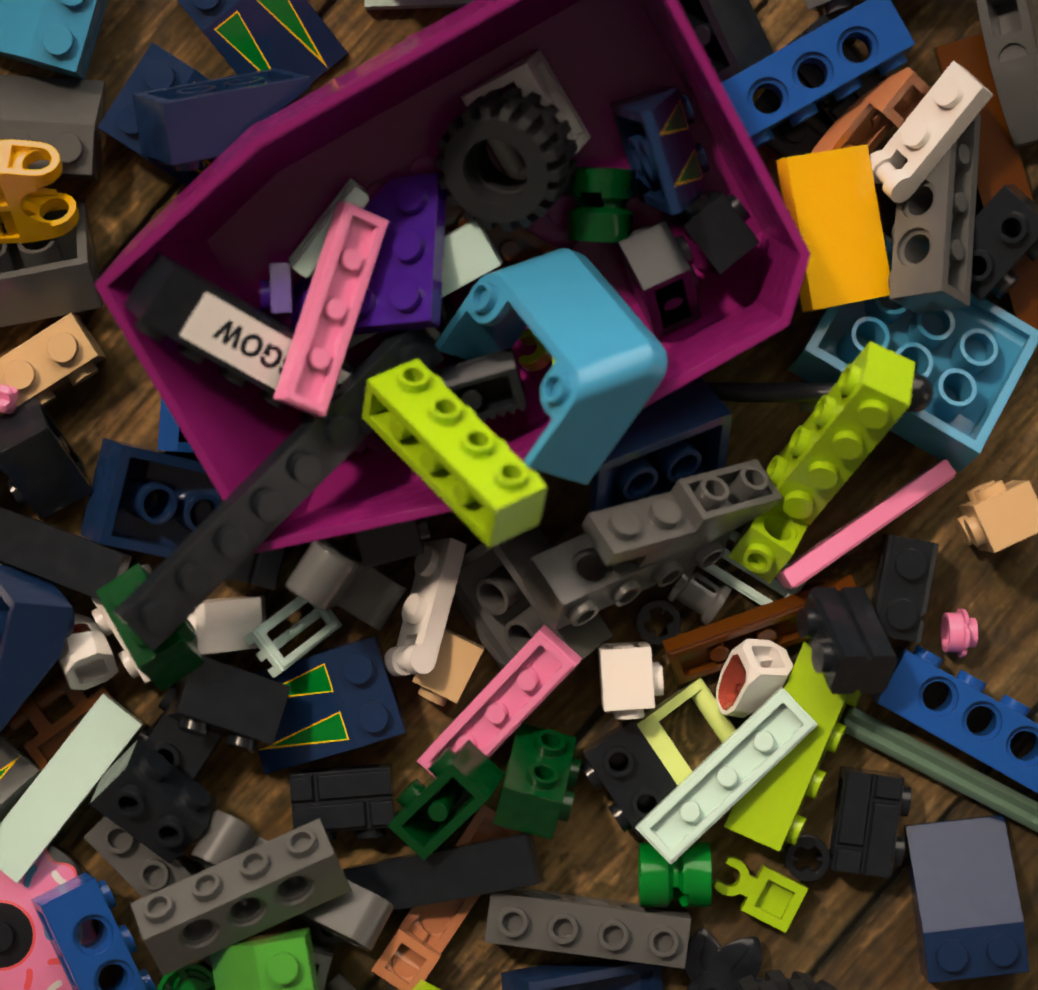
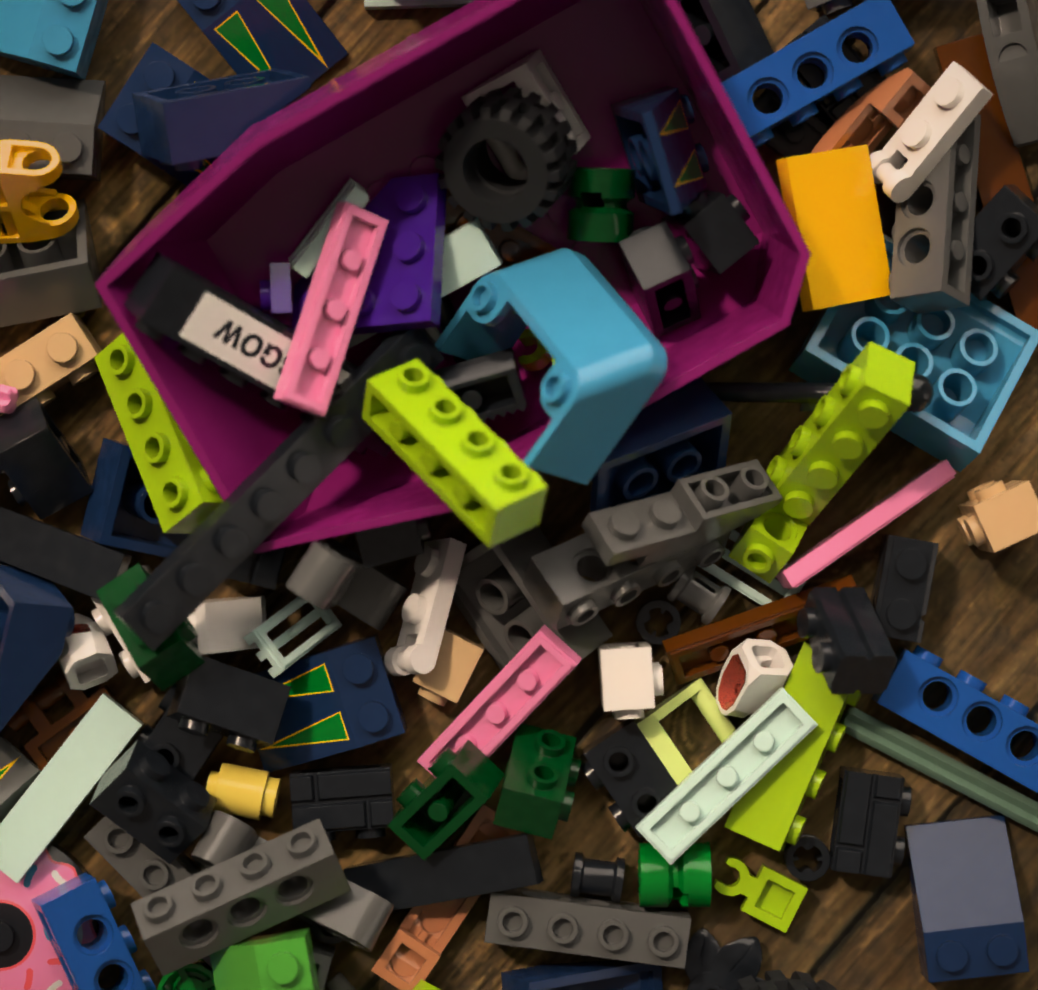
bright pink plate [940,609,978,658] -> none
none -> lime brick [94,333,223,534]
none -> light yellow brick [206,762,281,821]
none -> black bush [570,852,625,903]

